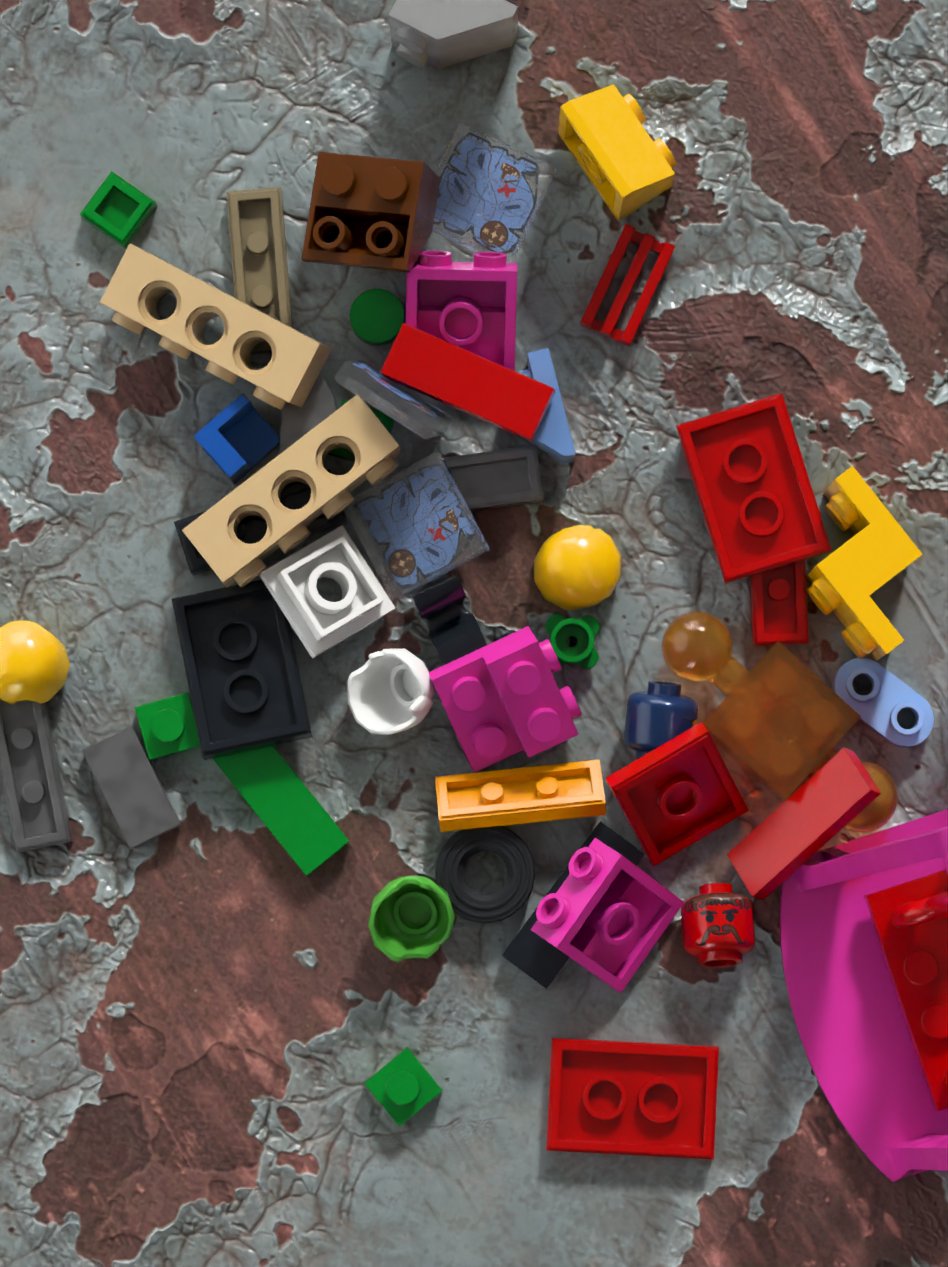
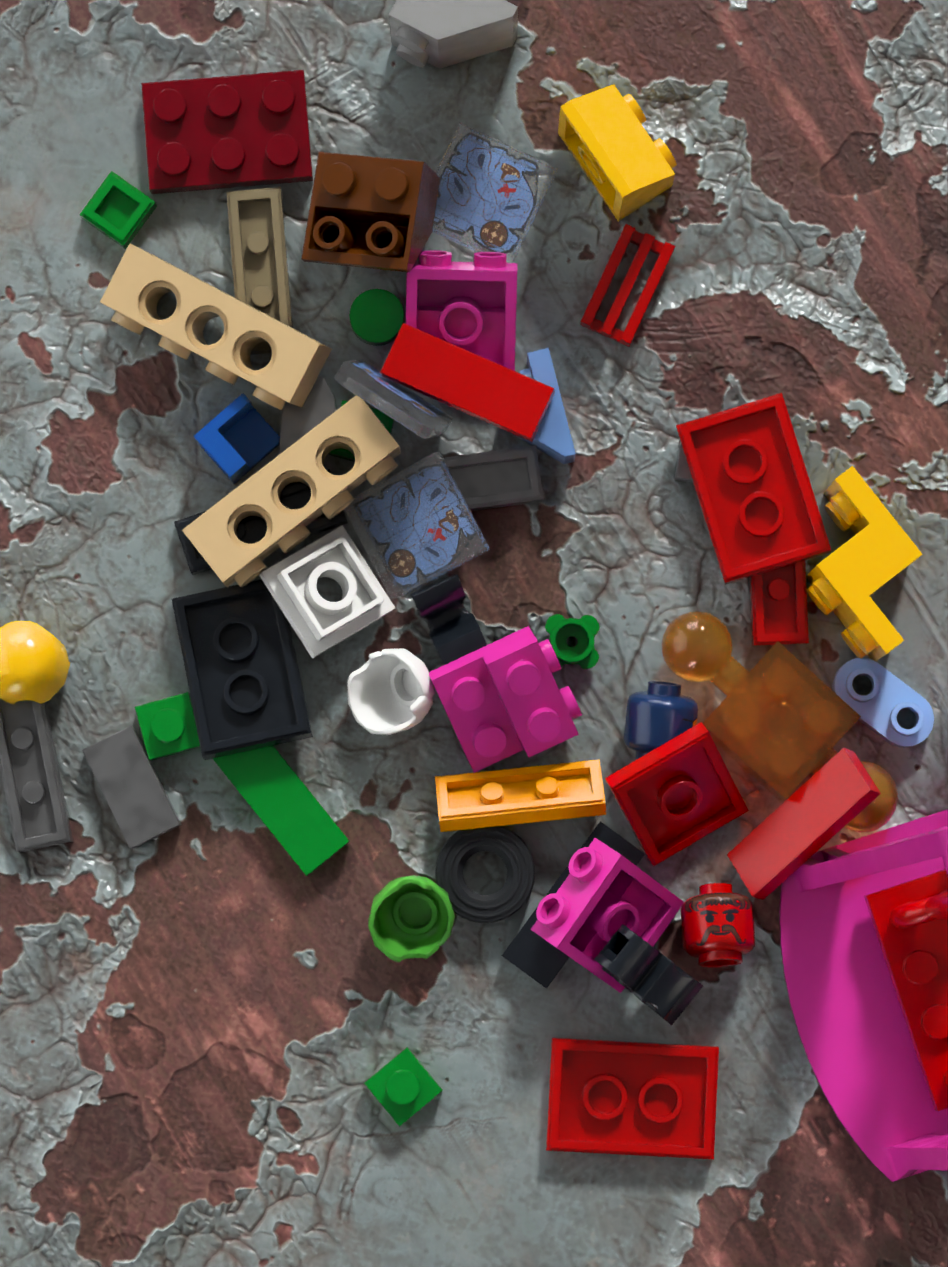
yellow hair [533,525,622,611] -> none
none -> dark red plate [141,70,313,194]
none -> black leg [595,924,703,1025]

